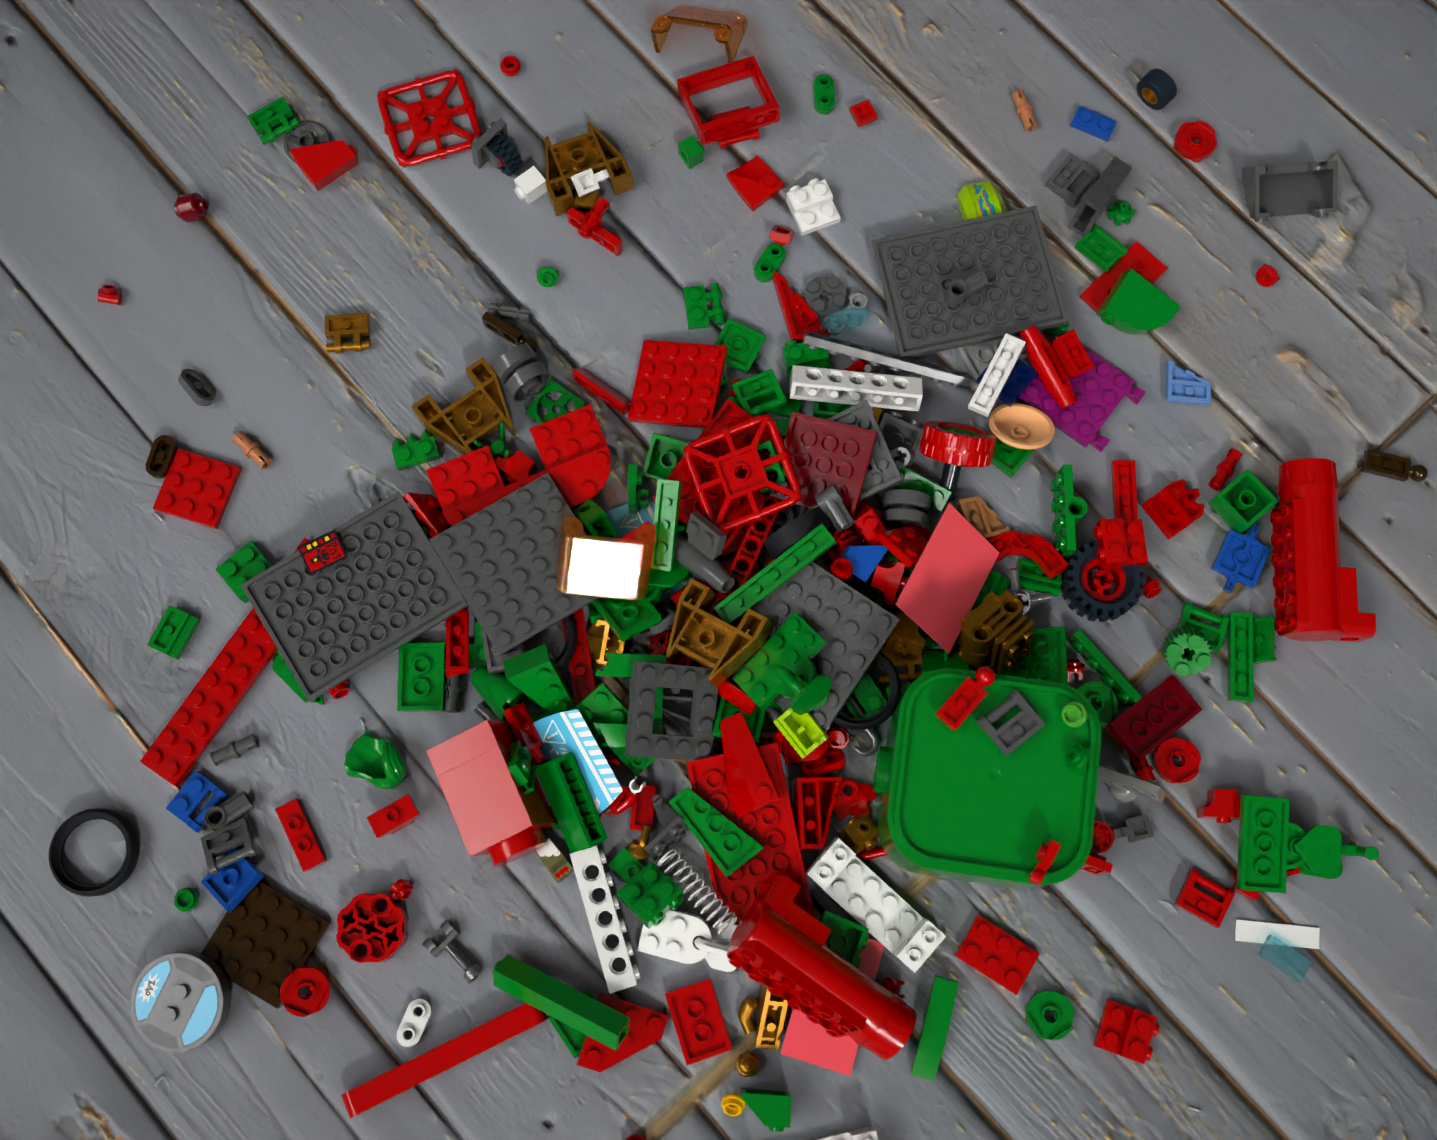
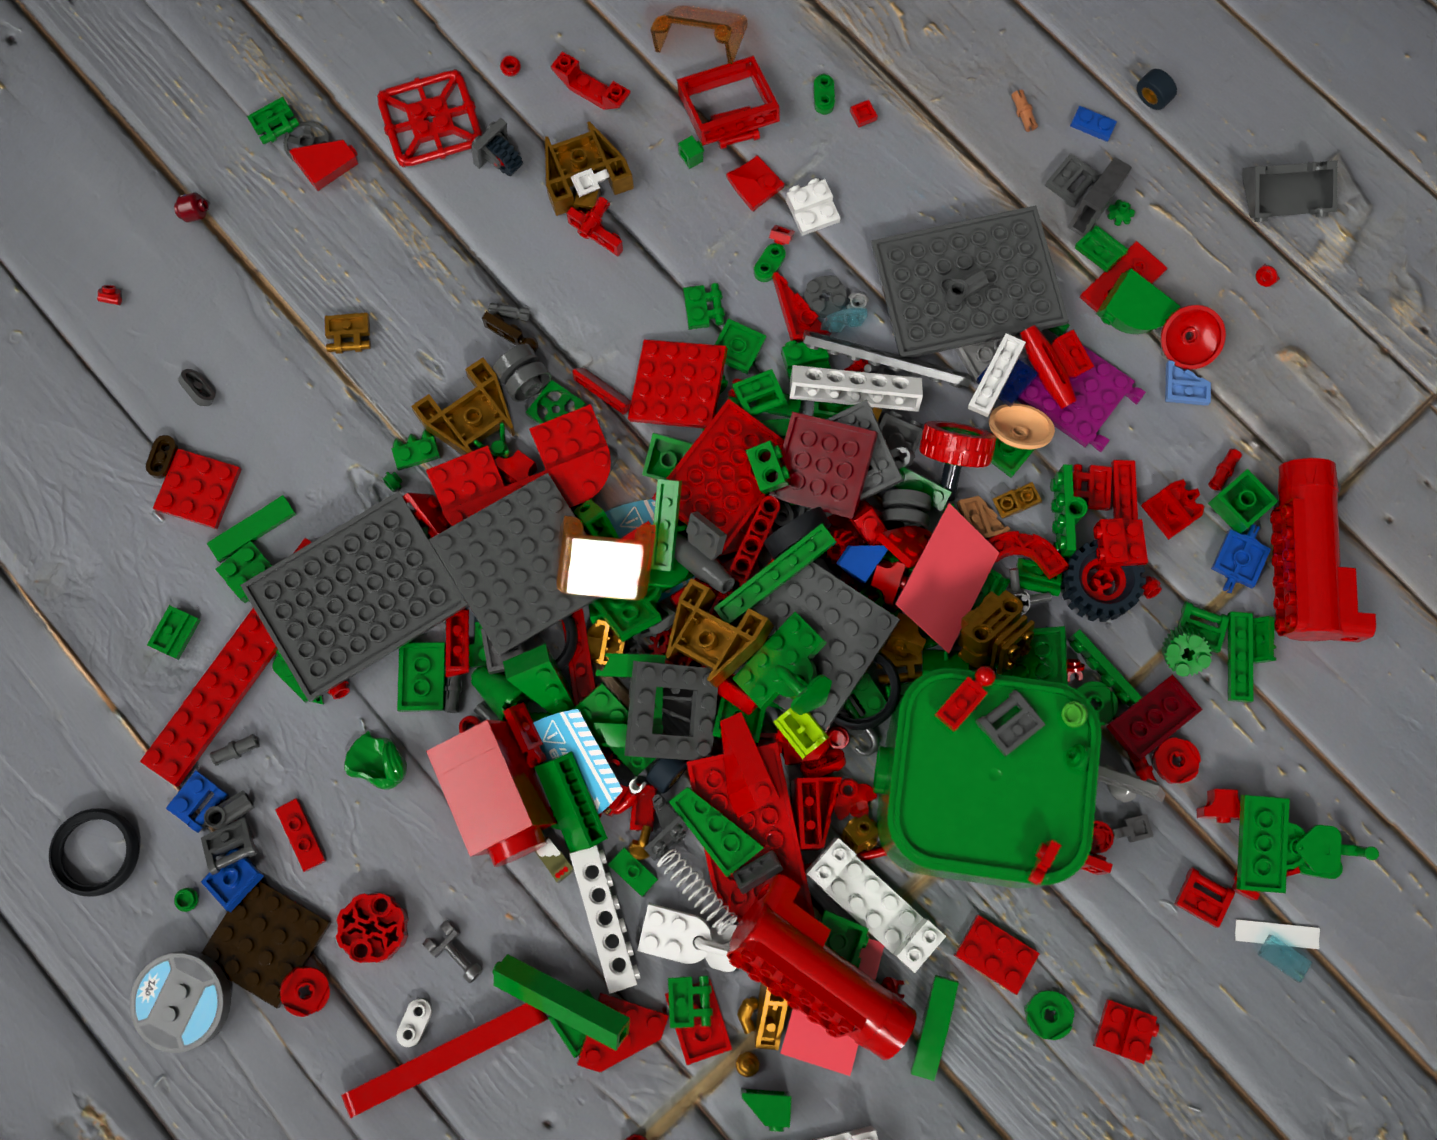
nougat pin [232,431,272,470] -> none
piece [297,529,348,576] -> none
red brick [366,794,420,839] -> none
red plate [390,879,414,903] -> none
green plate [508,740,536,794] -> none
white brick [514,166,547,205] -> none
green plate [537,266,559,287] -> none
green plate [617,861,684,929] -> none
green plate [628,464,649,513] -> none
red plate [683,414,802,532] -> none
yellow plate [721,1093,746,1116] -> none
dark grey piece [815,484,855,532] -> none
red plate [830,558,853,580] -> none
lime slope [957,181,1007,221] -> none
red plate [1173,120,1217,163] -> none
dark brown plate [1362,449,1428,482] -> none
none -> green tile [207,495,297,563]
none -> green plate [382,472,403,492]
none -> red plate [459,716,481,733]
none -> red slope [551,51,631,110]
none -> black wheel [646,758,688,794]
none -> green plate [668,976,713,1028]
none -> flat silver plate [733,850,784,894]
none -> pearl gold slope [992,482,1042,519]
none -> red plate [1073,464,1112,511]
none -> red dish [1160,305,1226,369]

